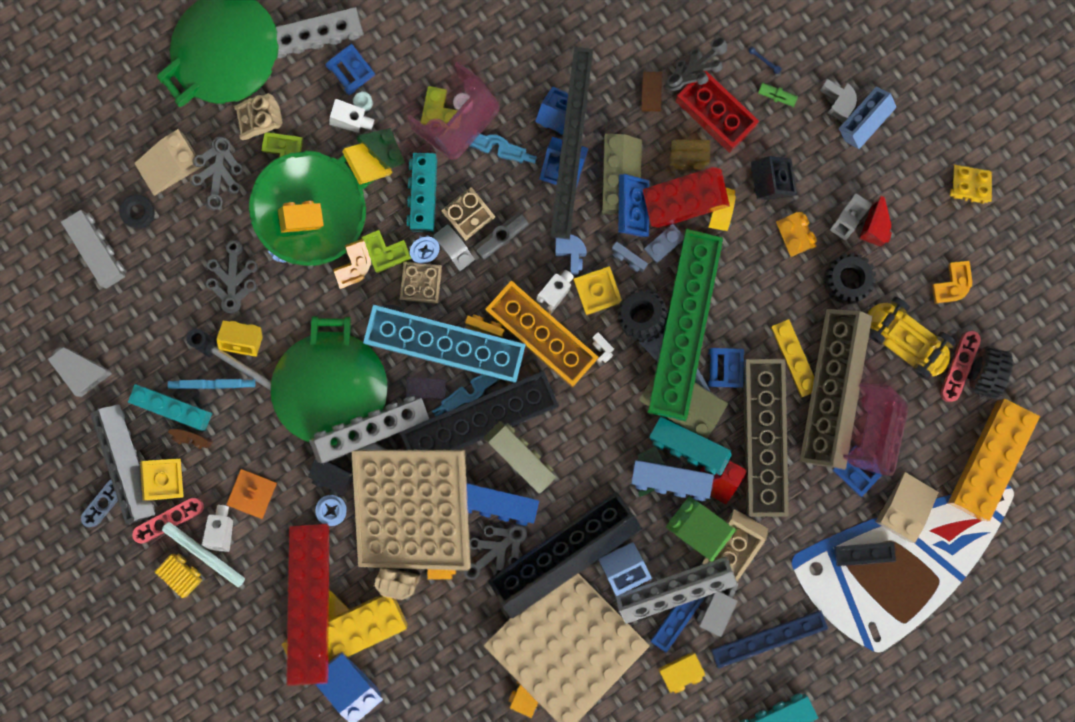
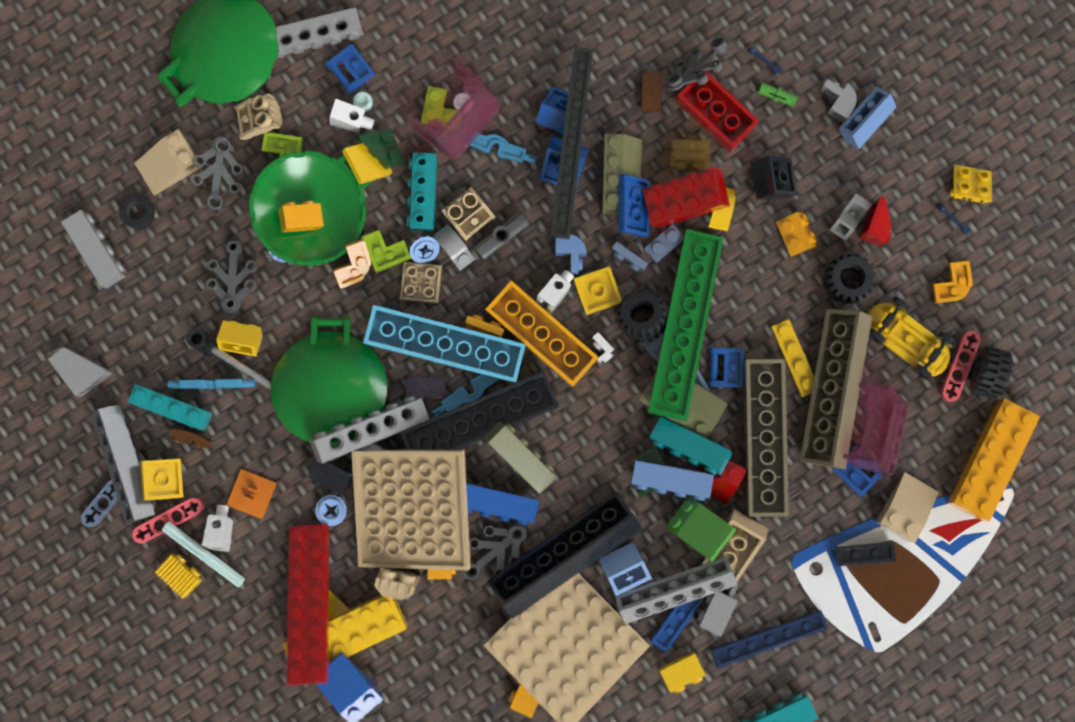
none -> dark blue hinge [938,205,970,234]

